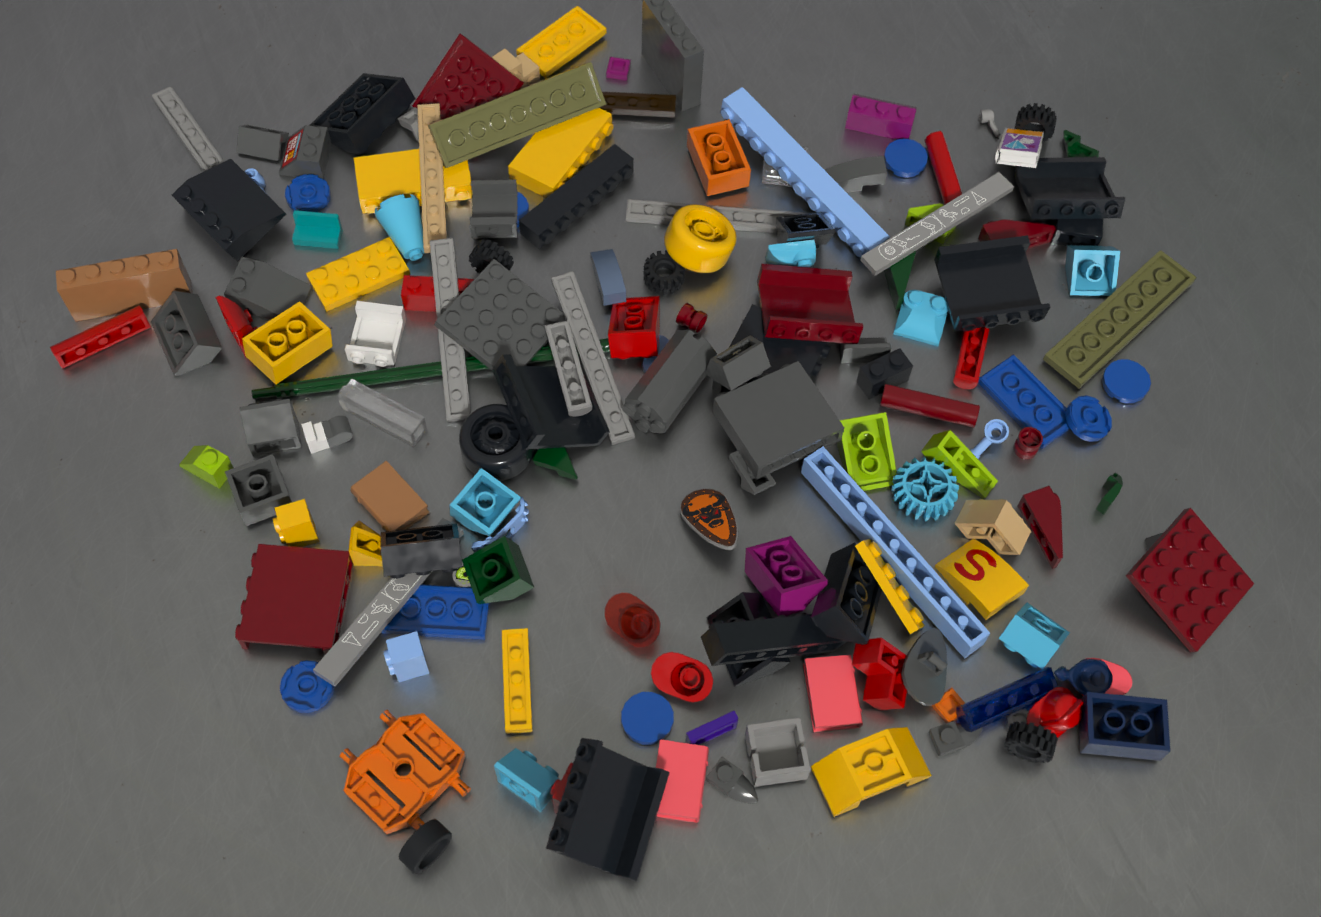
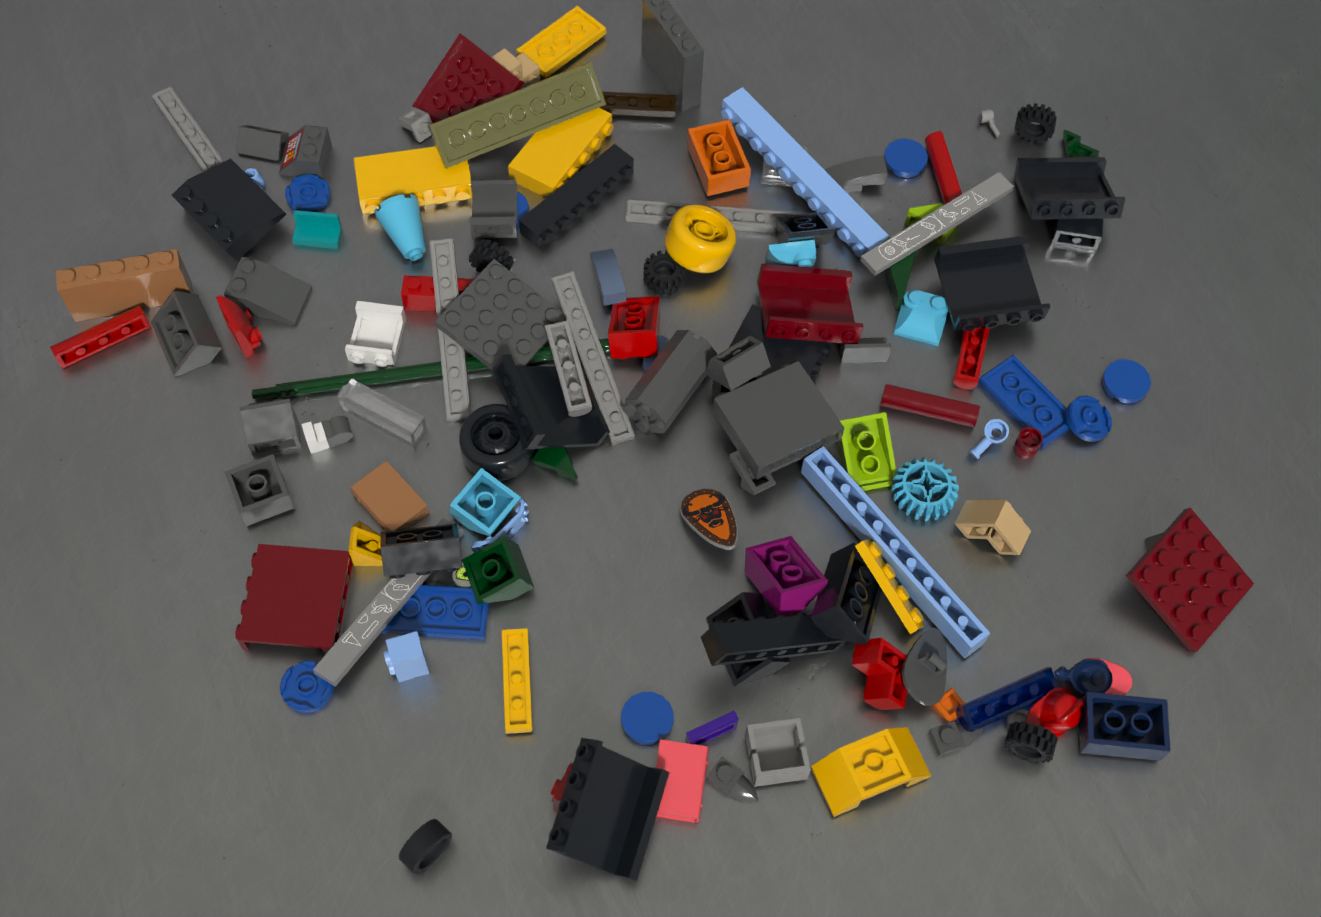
lime slope [179,445,234,489] -> none
yellow brick [242,301,333,385] -> none
yellow brick [272,499,320,547] -> none
yellow plate [306,237,410,312] -> none
black slope [309,73,416,154] -> none
orange piece [340,710,471,834] -> none
tan tile [417,103,447,253] -> none
medium azure slope [494,748,560,812] -> none
clear red piece [605,593,661,647] -> none
magenta tile [606,57,631,81] -> none
red piece [651,652,713,702] -> none
dark red wheel [676,303,708,334] -> none
coral piece [803,655,863,732] -> none
magenta slope [845,94,917,140] -> none
black brick [856,348,913,399] -> none
lime slope [921,430,998,499] -> none
yellow slope [935,539,1029,620] -> none
dark red slope [978,219,1056,248] -> none
piece [995,128,1044,168] -> none
medium azure slope [999,602,1070,670] -> none
dark red slope [1017,486,1063,569] -> none
olive plate [1043,250,1197,389] -> none
medium azure slope [1065,245,1120,296] -> none
dark green slope [1096,472,1123,515] -> none

